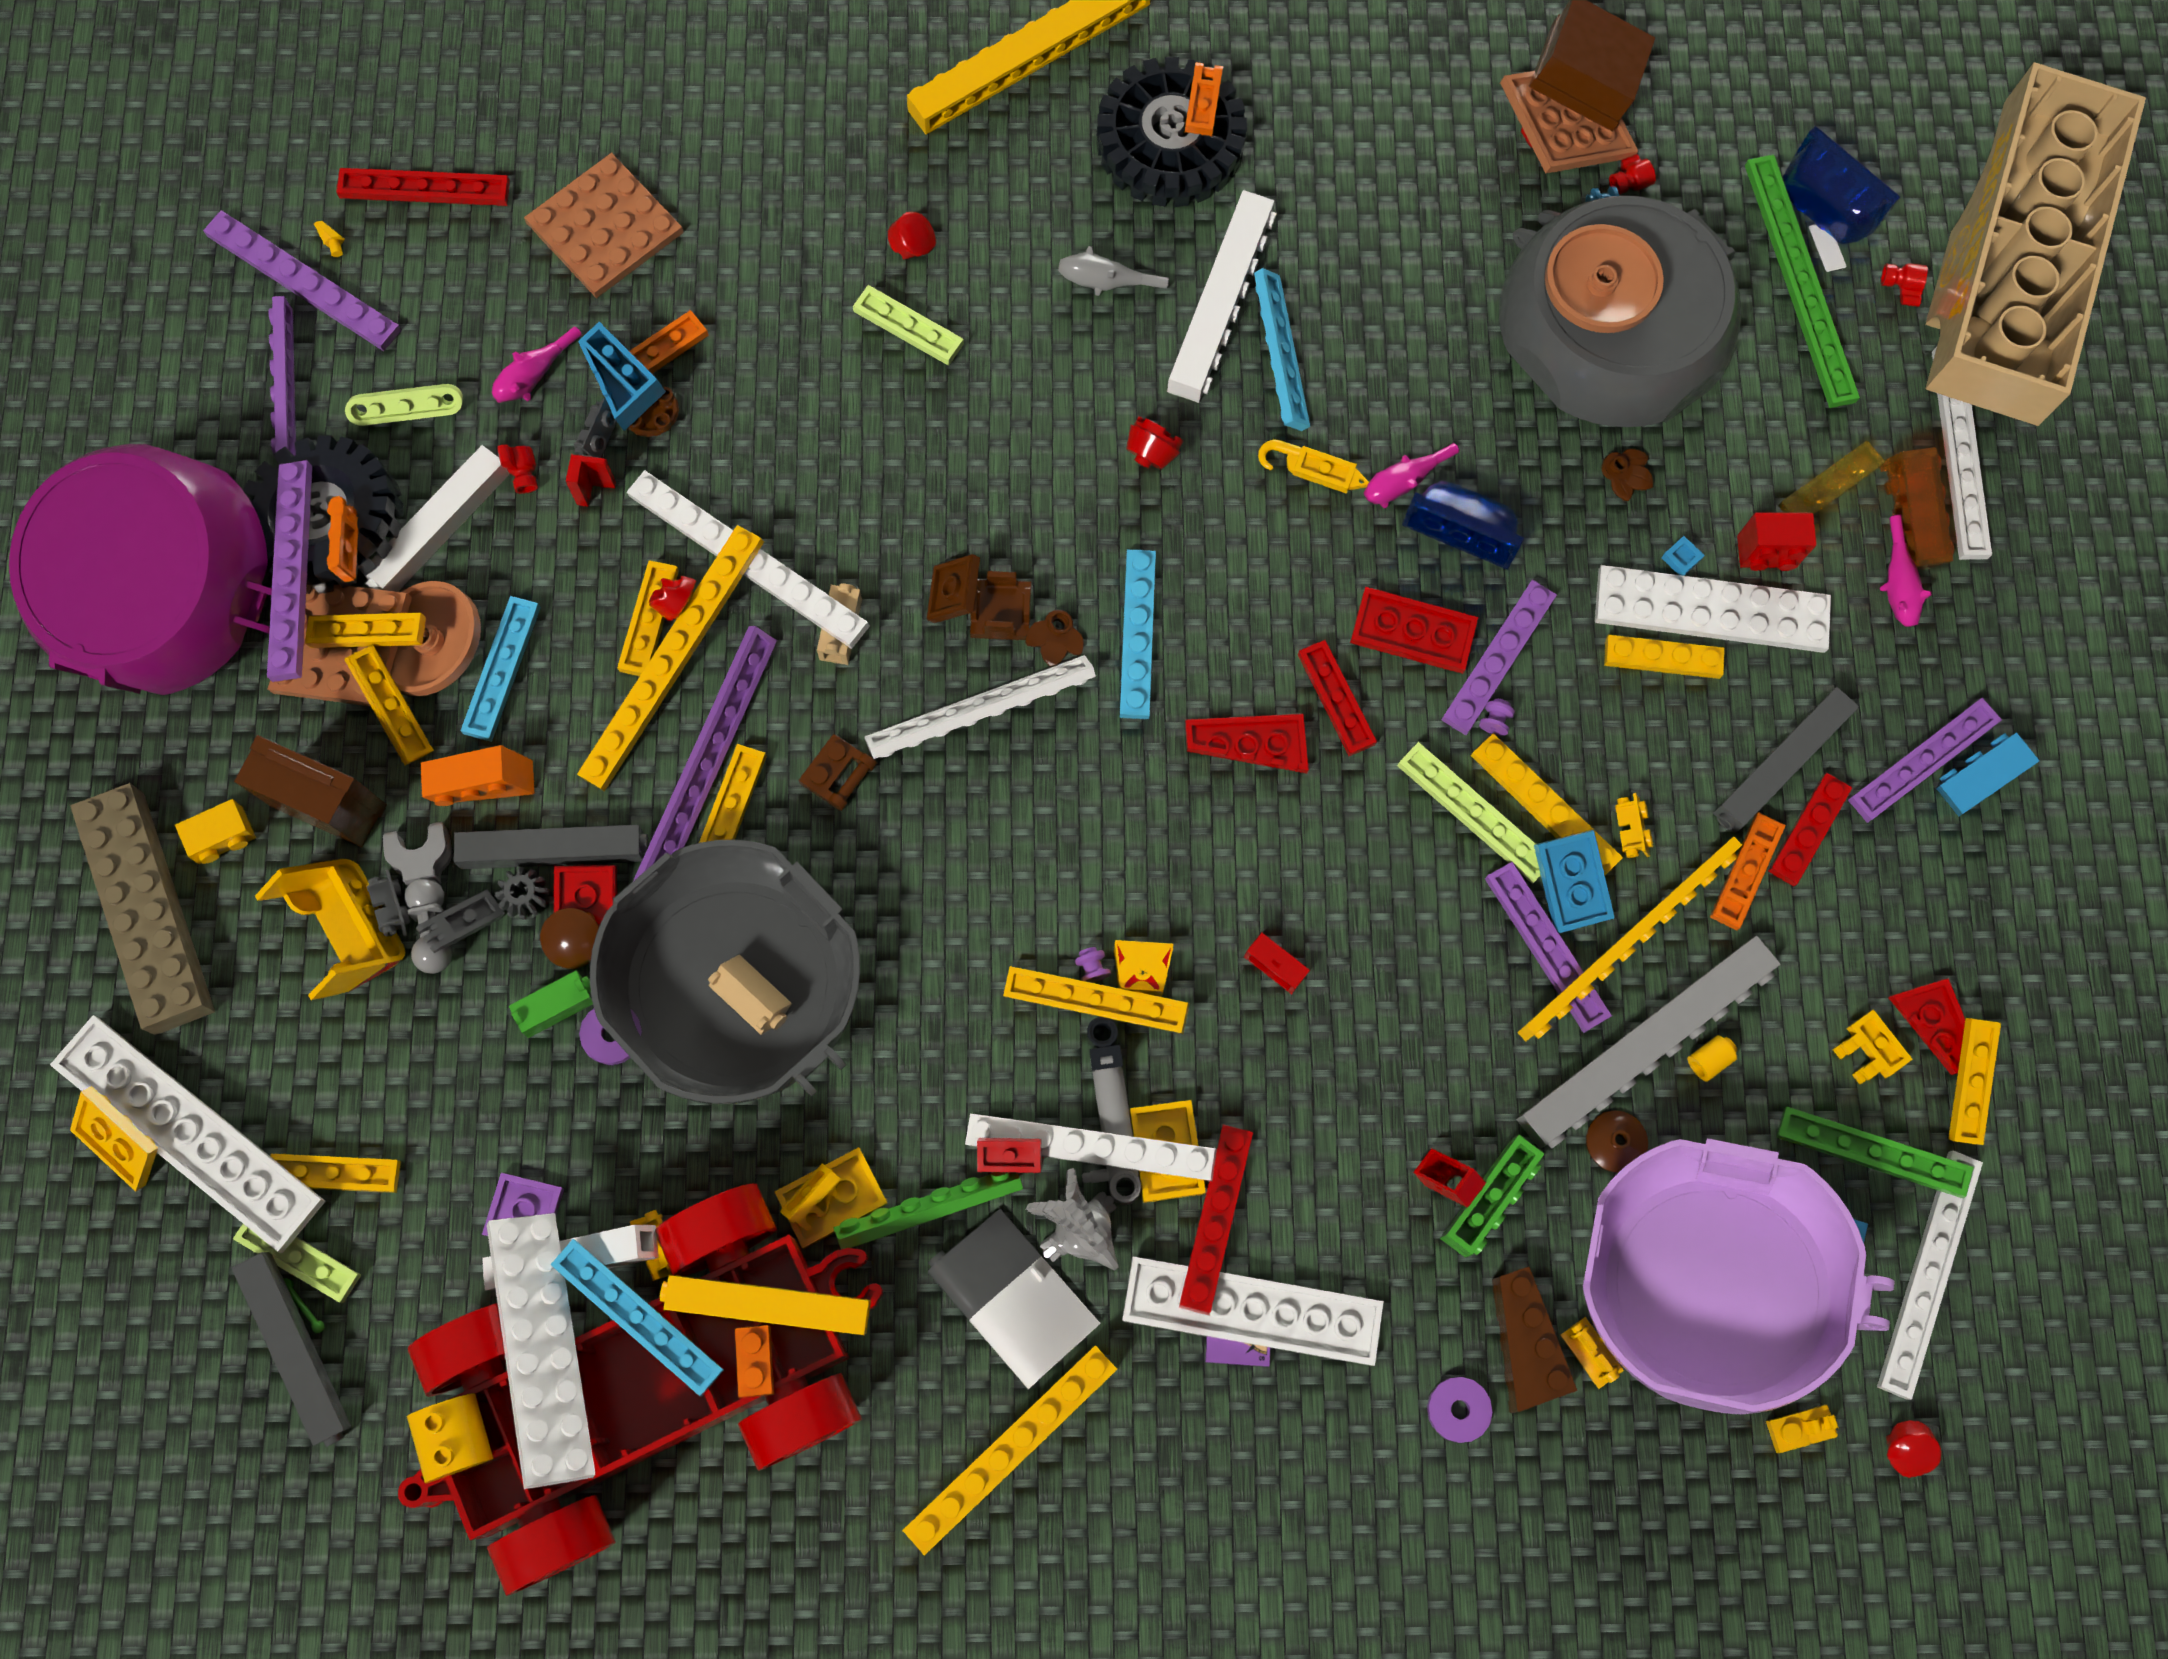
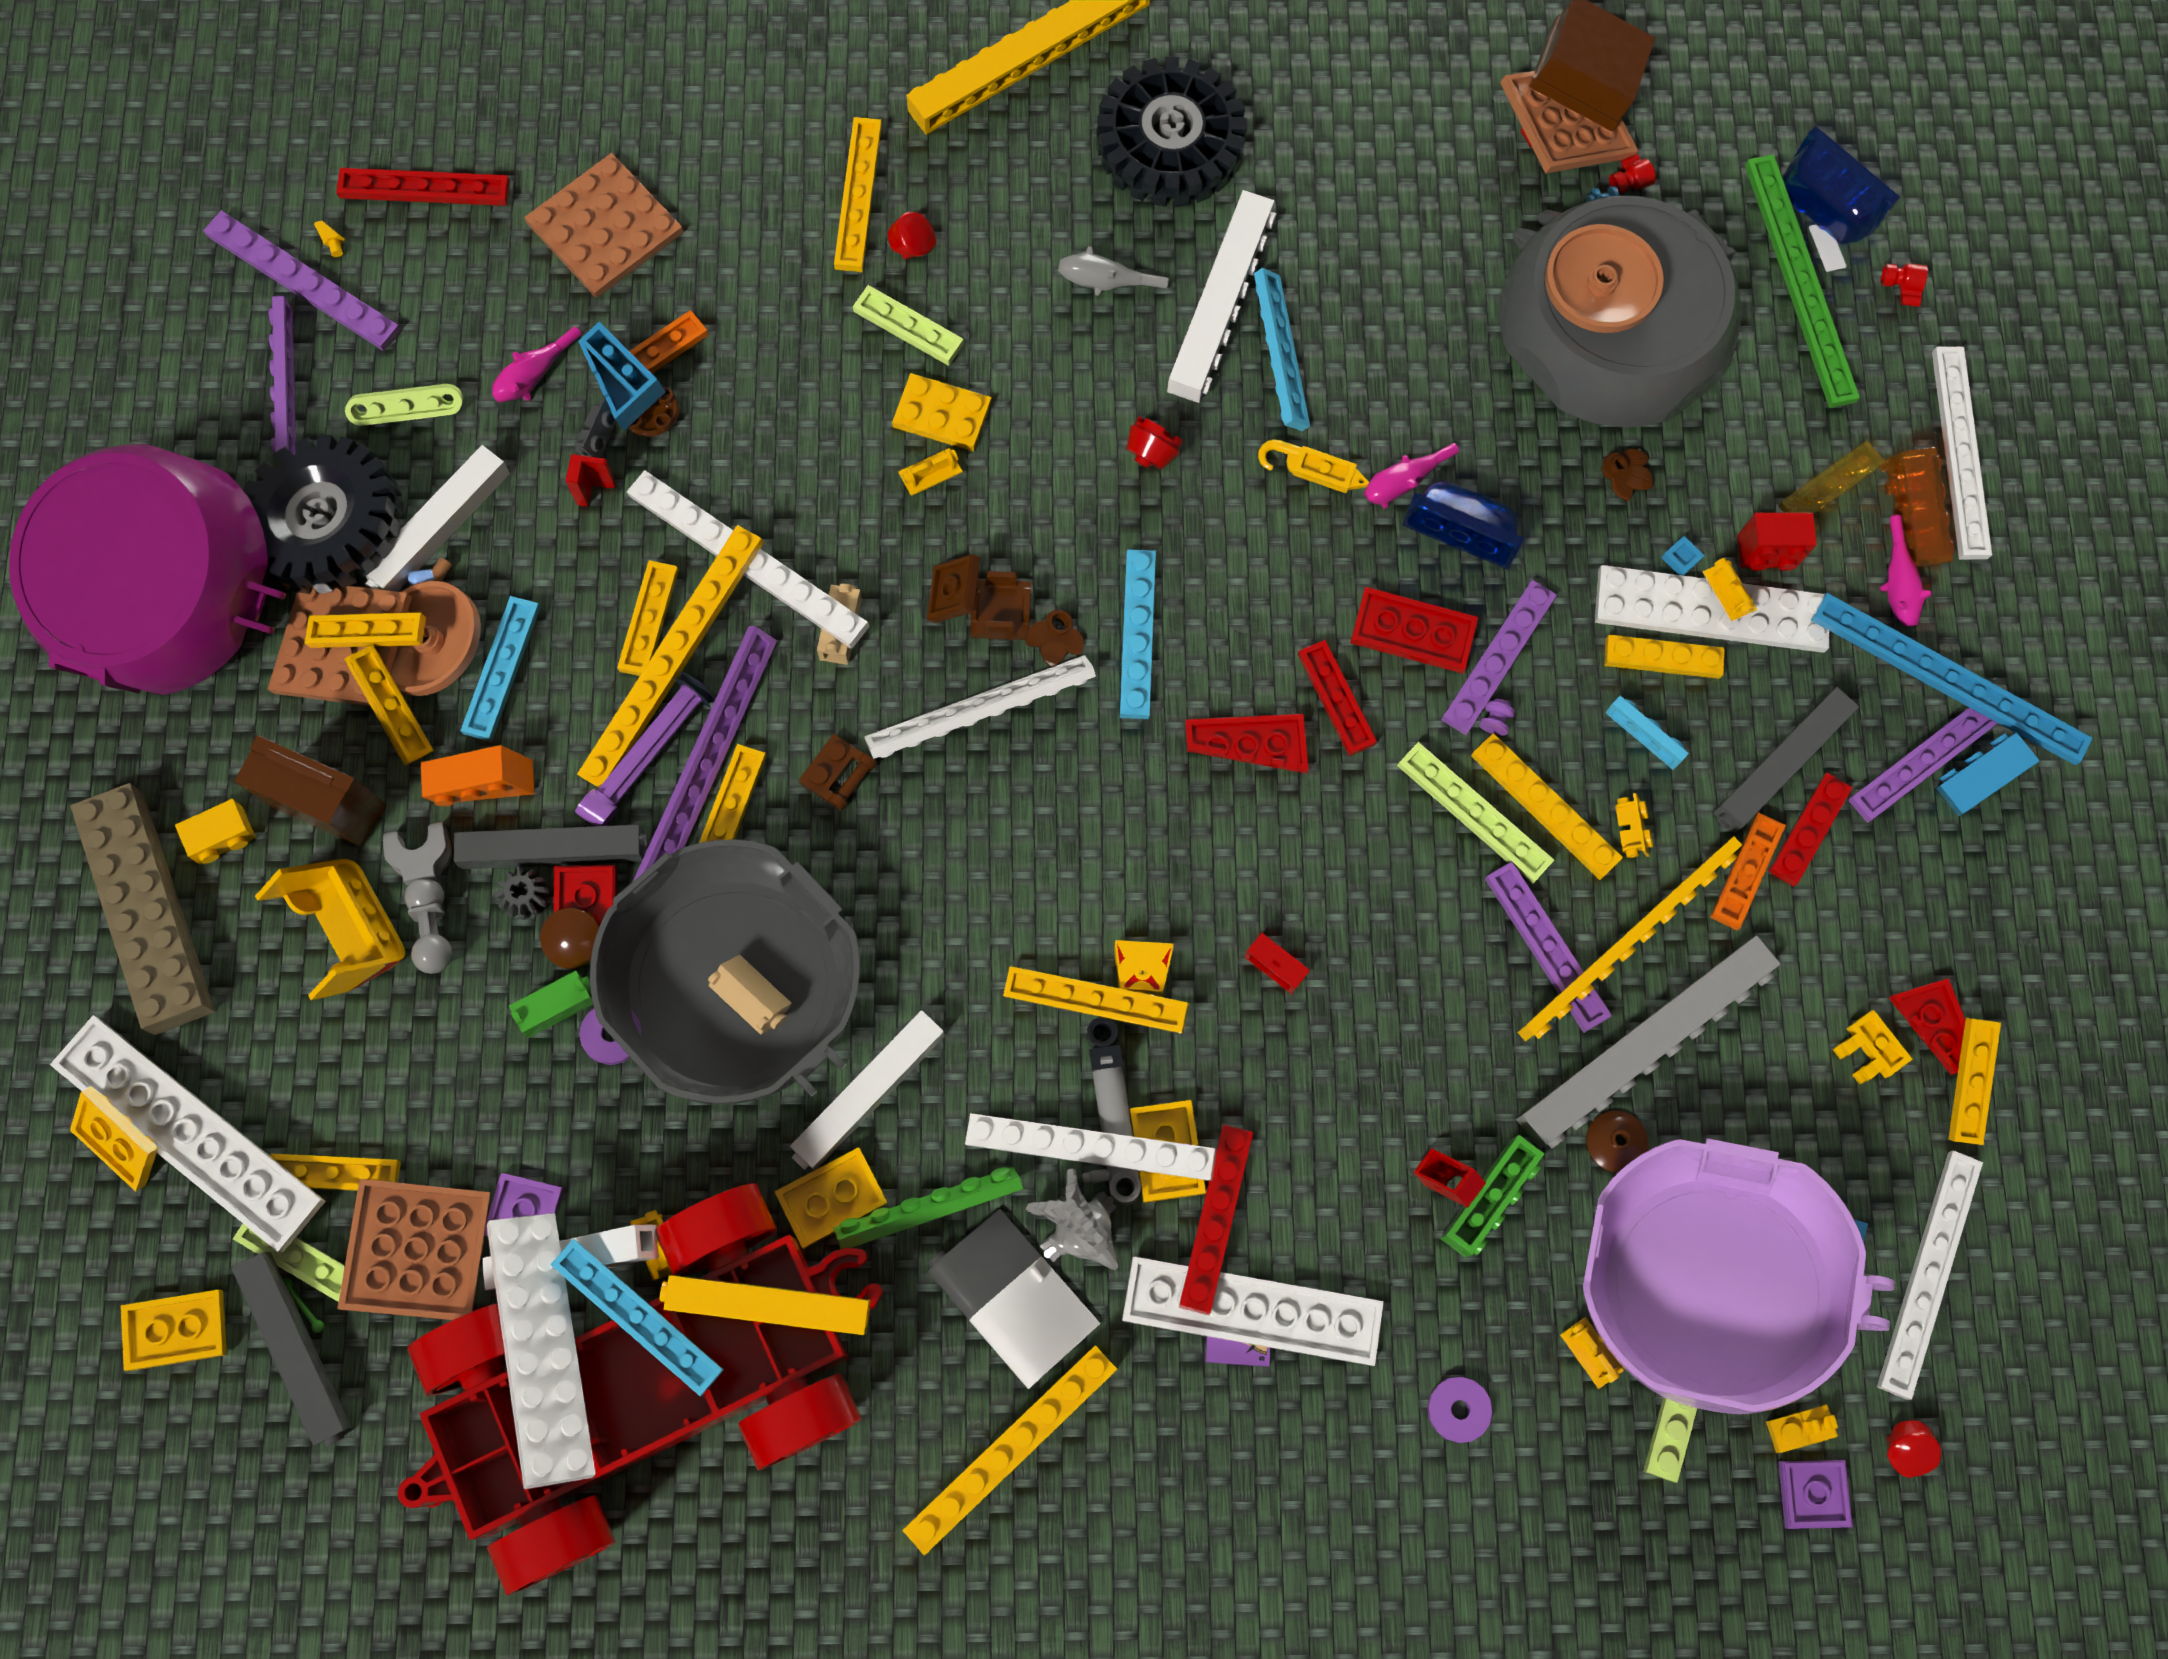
medium lavender plate [267,460,312,682] -> none
orange hinge [327,496,358,582] -> none
dark grey hinge [367,870,410,937] -> none
yellow brick [407,1393,493,1483] -> none
dark grey hinge [416,889,505,953] -> none
red piece [497,445,538,494] -> none
red hair [649,576,696,621] -> none
orange plate [735,1325,774,1398] -> none
yellow plate [780,1163,841,1231] -> none
red panel [977,1138,1044,1173] -> none
medium lavender wheel [1075,947,1111,983] -> none
orange plate [1185,62,1223,136] -> none
reddish brown wedge [1492,1266,1577,1413] -> none
dark azure plate [1534,830,1615,933] -> none
yellow brick [1687,1035,1738,1082] -> none
bright green plate [1776,1106,1974,1199] -> none
tan brick [1925,62,2146,426] -> none
none -> yellow plate [121,1290,227,1371]
none -> nougat plate [338,1179,491,1320]
none -> arm [408,558,452,586]
none -> medium lavender piece [575,671,715,827]
none -> white brick [790,1010,945,1170]
none -> yellow plate [834,117,882,272]
none -> yellow plate [892,373,991,452]
none -> yellow hinge [898,448,963,496]
none -> medium azure plate [1605,696,1689,770]
none -> yellowish green plate [1643,1397,1697,1483]
none -> yellow hinge [1703,558,1757,622]
none -> medium lavender tile [1778,1460,1853,1529]
none -> dark azure plate [1811,593,2093,766]

